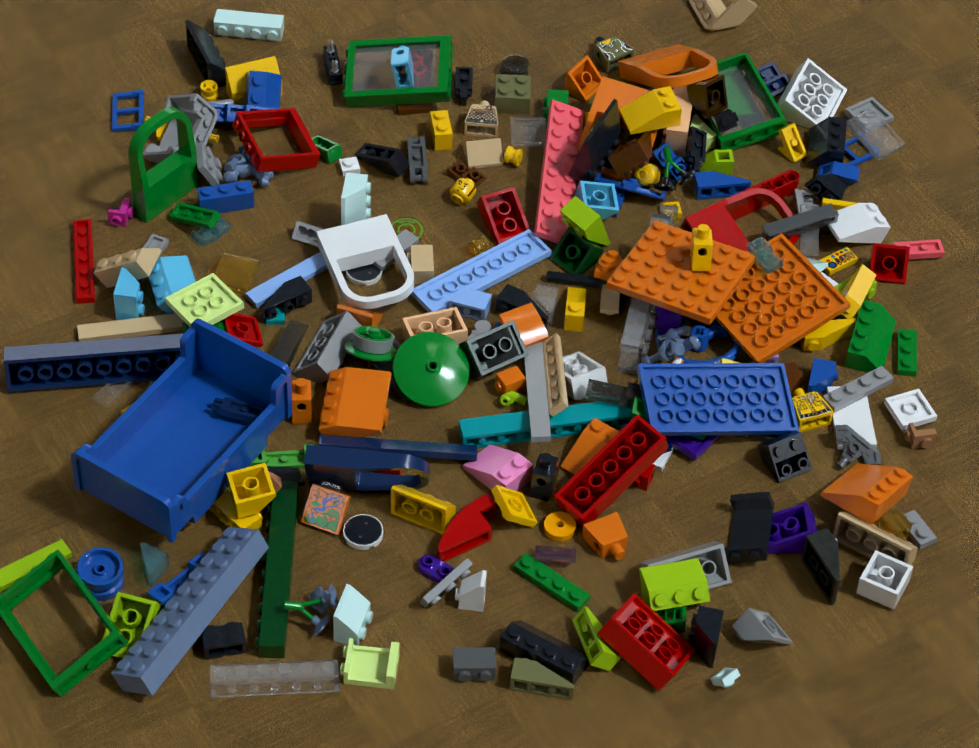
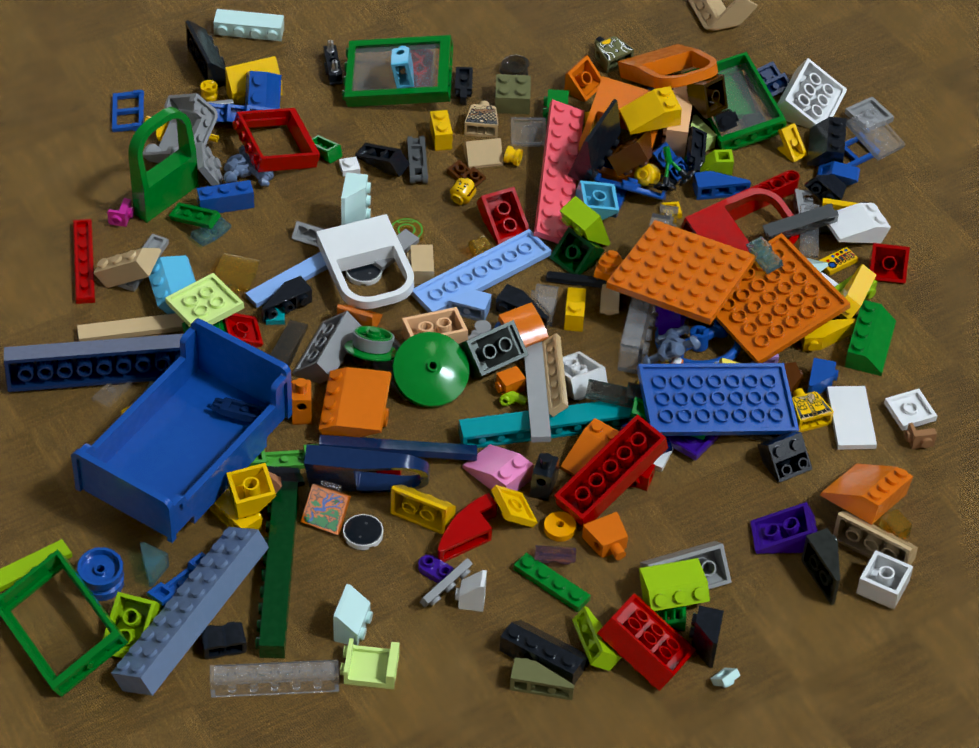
medium azure slope [113,267,145,320] -> none
sand blue plant [282,584,339,637] -> none
reddish brown tile [396,103,433,115] -> none
dark grey brick [452,647,496,682] -> none
yellow torso [690,224,713,271] -> none
black panel [724,491,775,563] -> none
light grey slope [732,608,793,645] -> none
light grey plate [822,366,894,413] -> none
dark grey piece [834,425,882,470] -> none
coral plate [891,239,945,260] -> none
green plate [897,328,917,377] -> none
light grey plate [897,510,937,550] -> none

